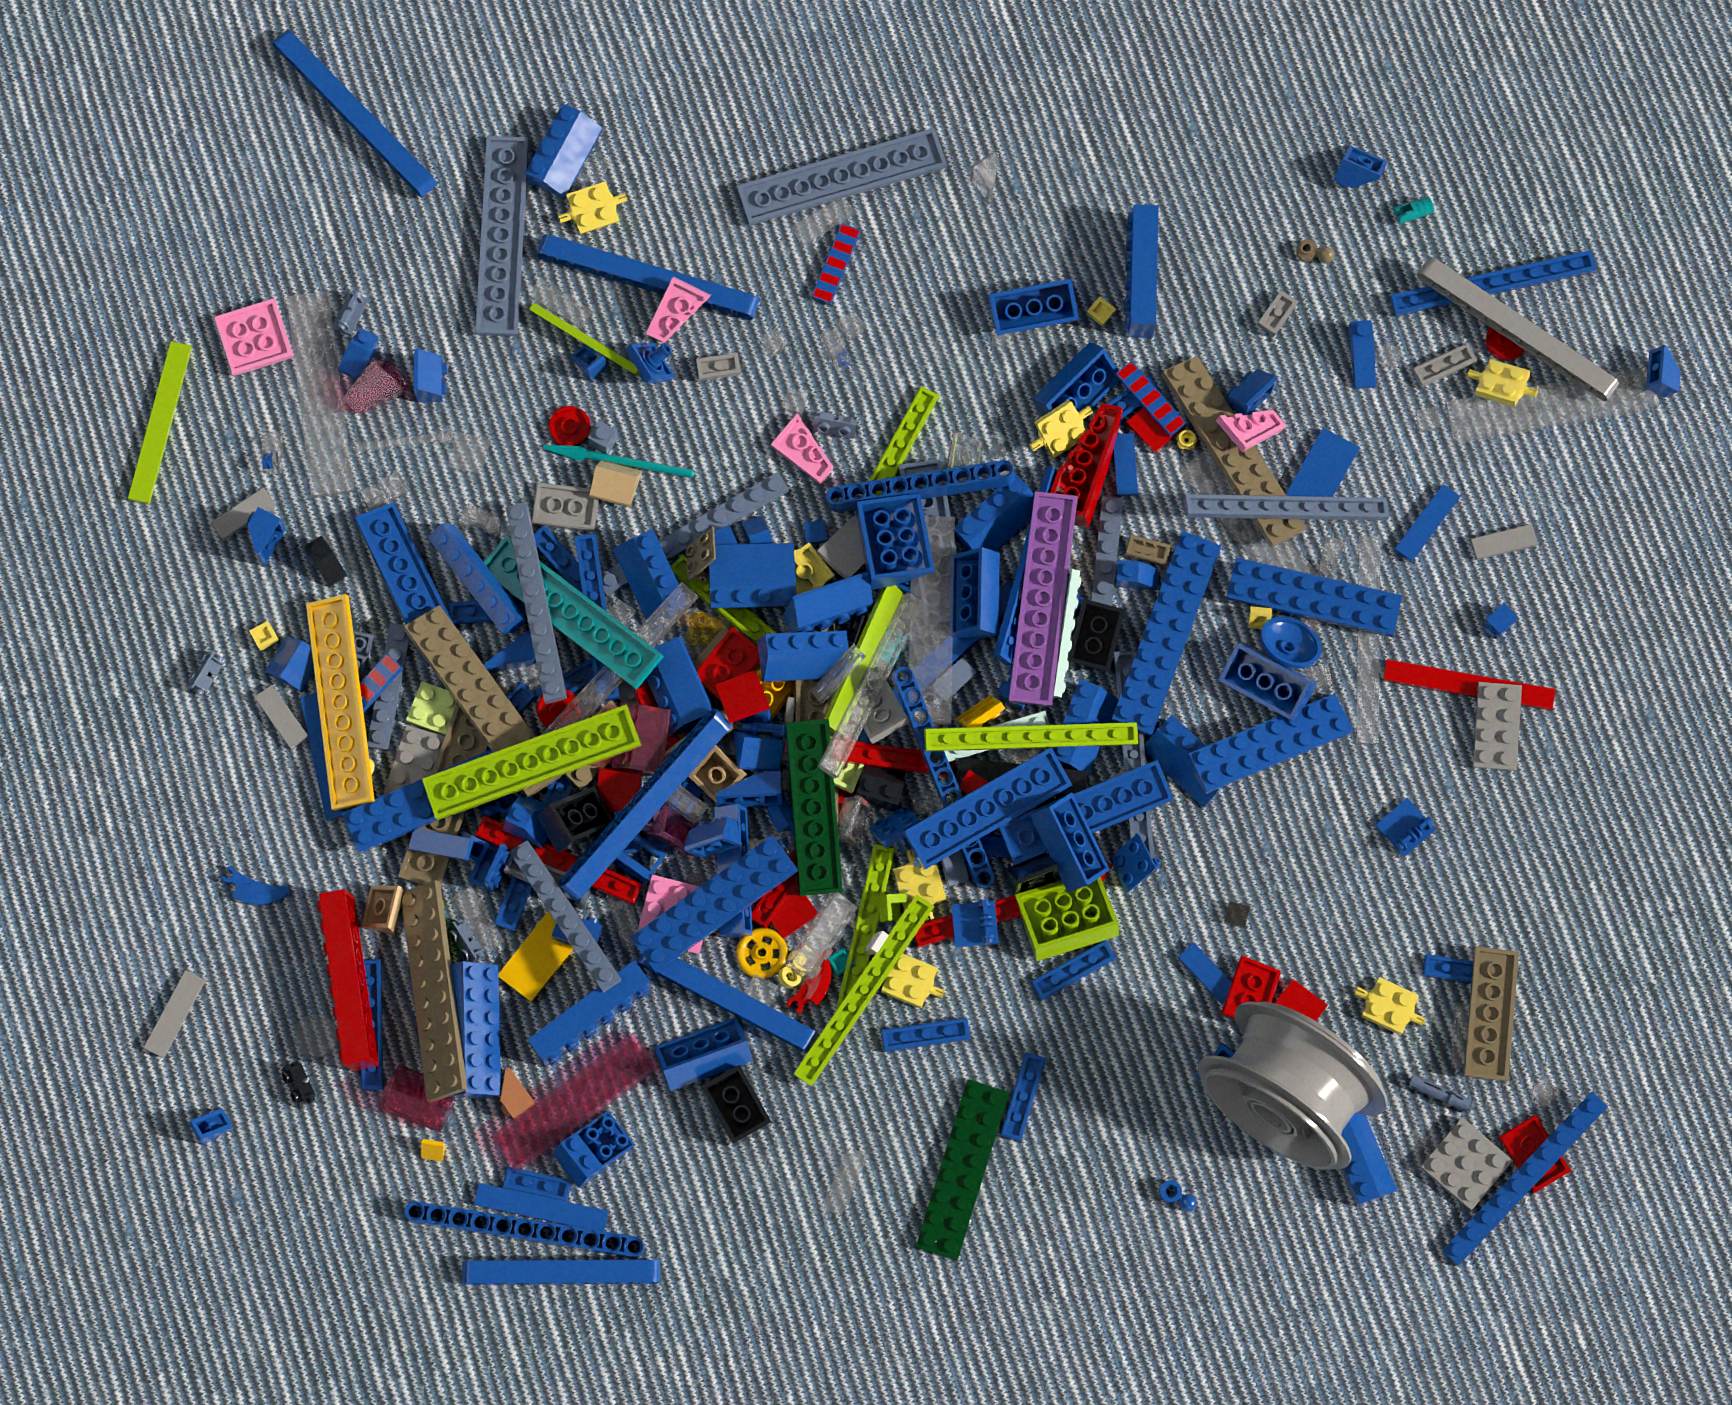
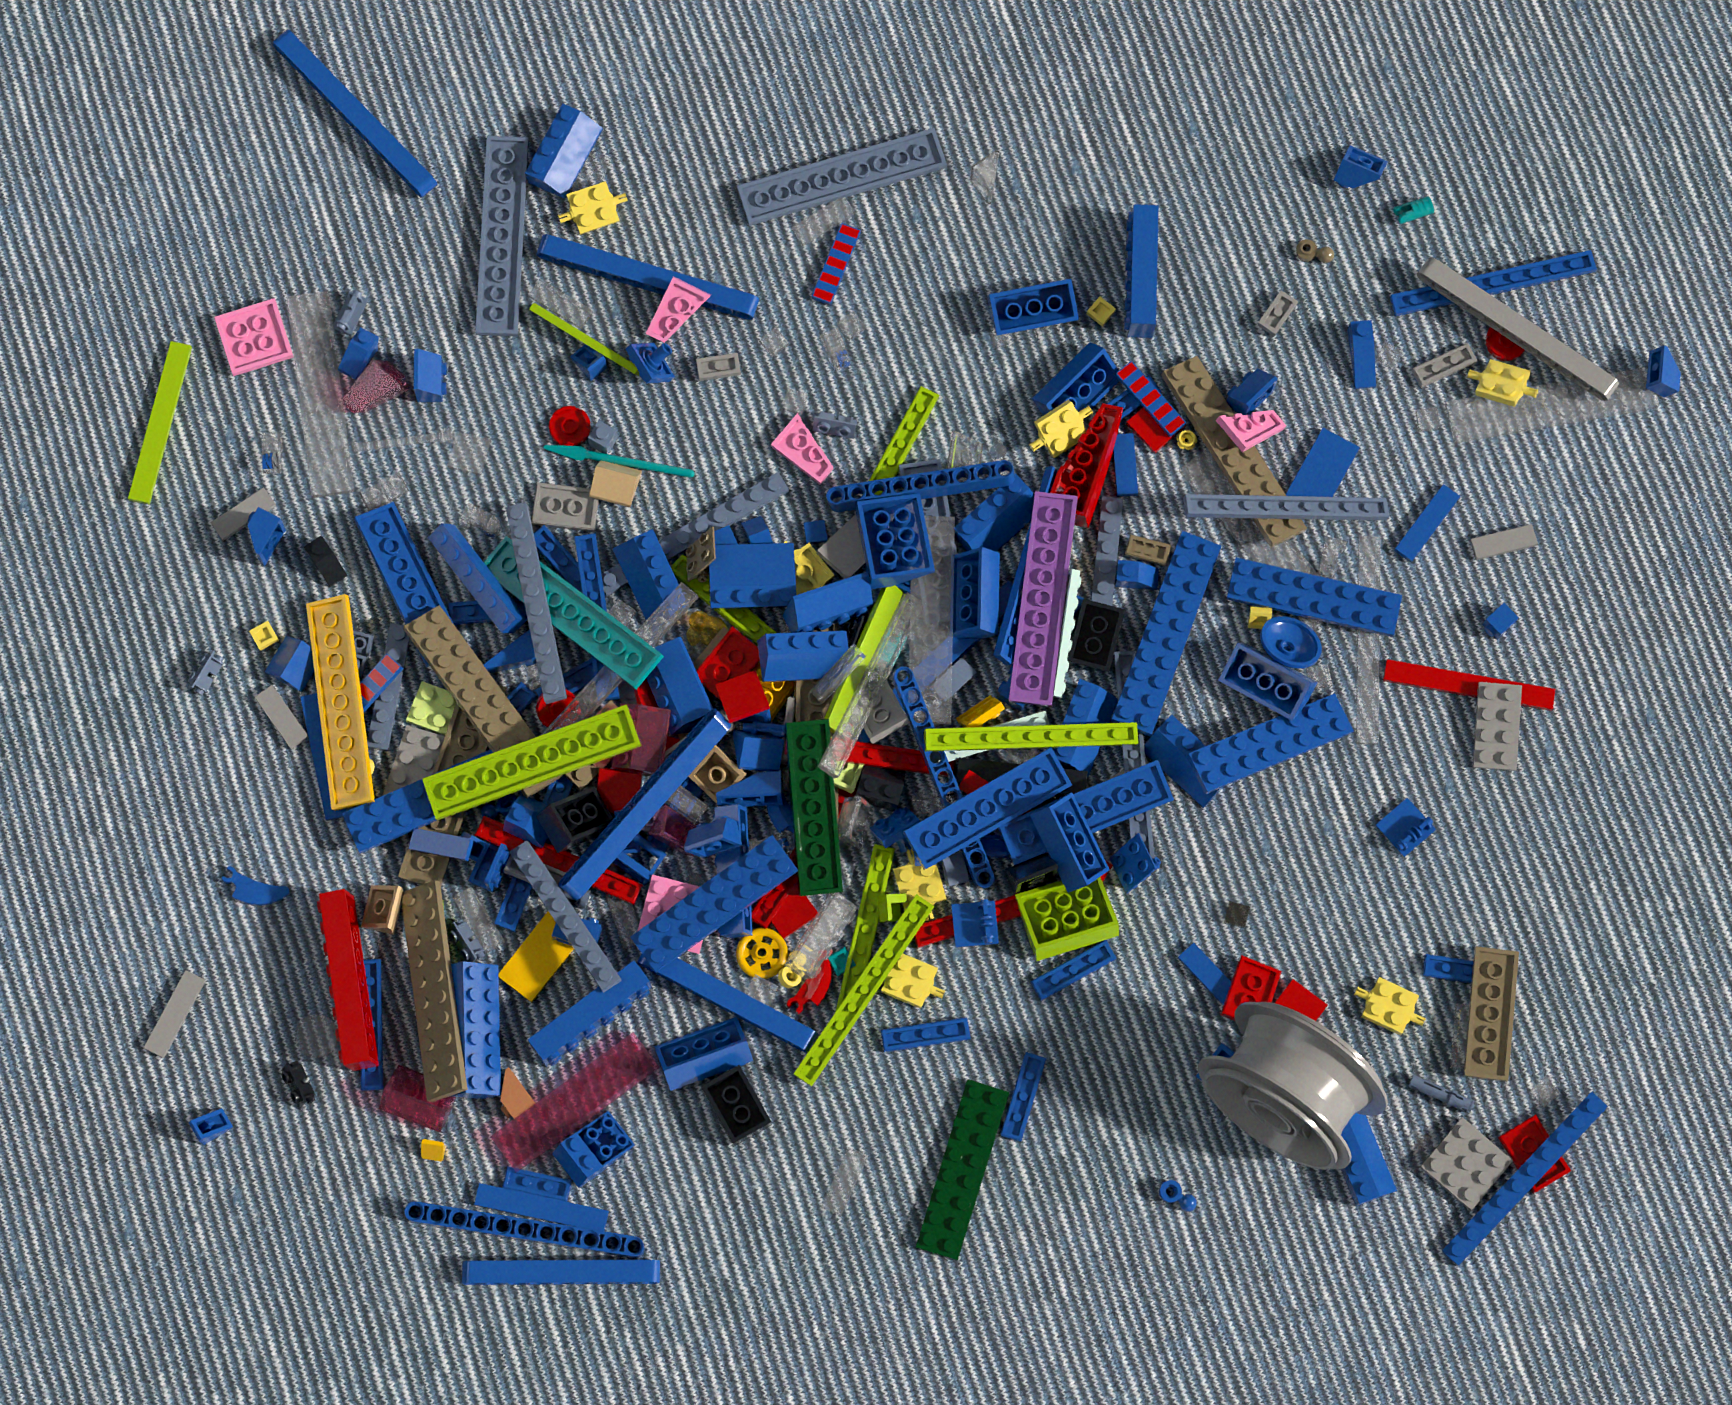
white tile [865,931,889,955] -> none

